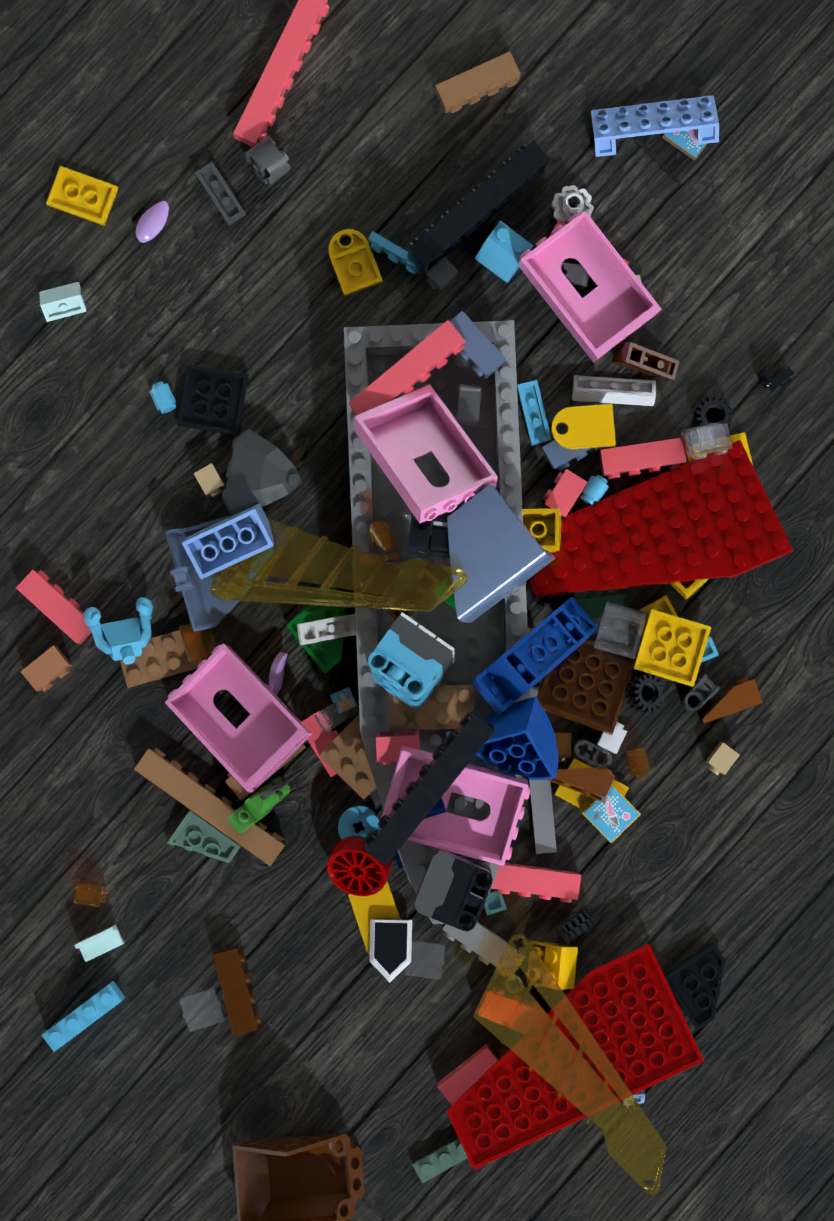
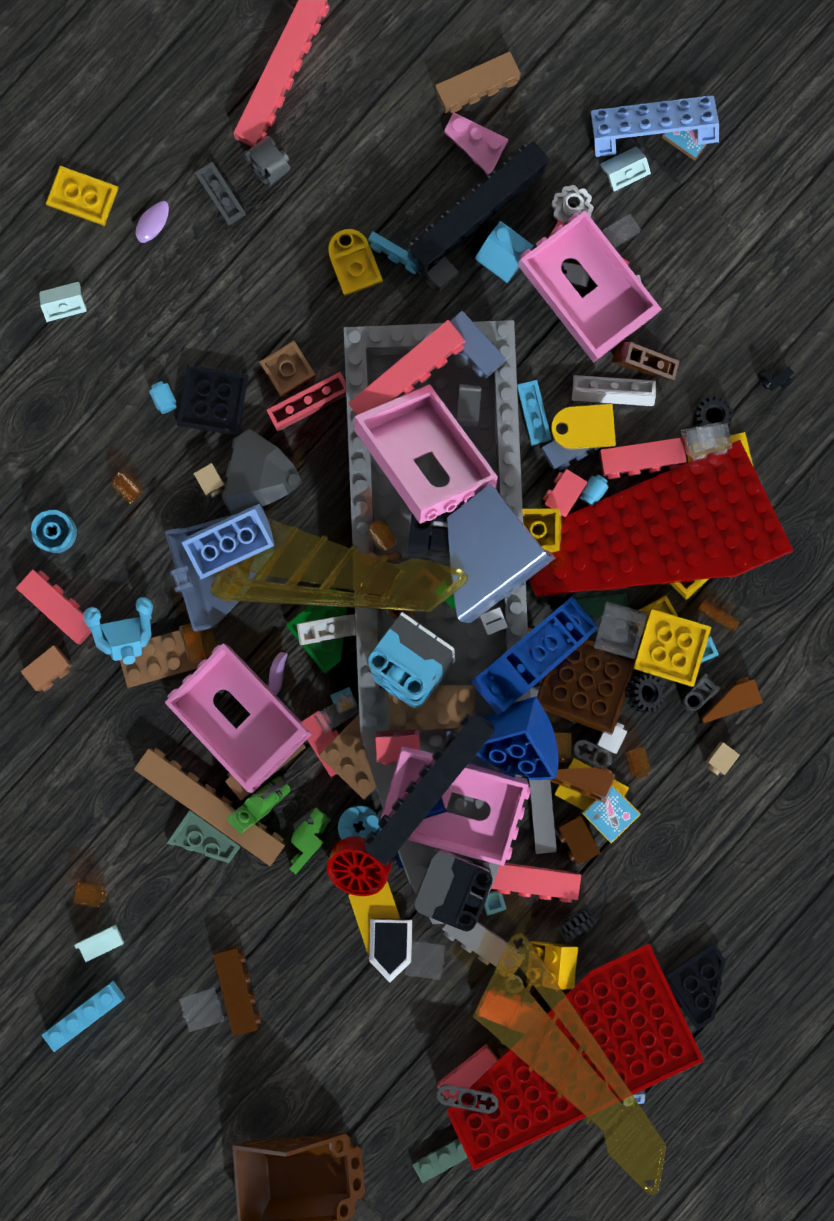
none -> medium azure brick [31,510,77,553]
none -> clear orange brick [112,472,144,504]
none -> medium nougat tile [259,341,316,398]
none -> coral brick [267,372,346,431]
none -> bright green plate [290,807,331,874]
none -> dark grey beam [437,1084,498,1113]
none -> bright pink wing [444,112,509,175]
none -> white tile [480,607,508,635]
none -> reddish brown brick [557,815,600,865]
none -> light aqua panel [600,147,651,191]
none -> clear tile [601,214,641,248]
none -> clear orange pin [697,599,740,632]

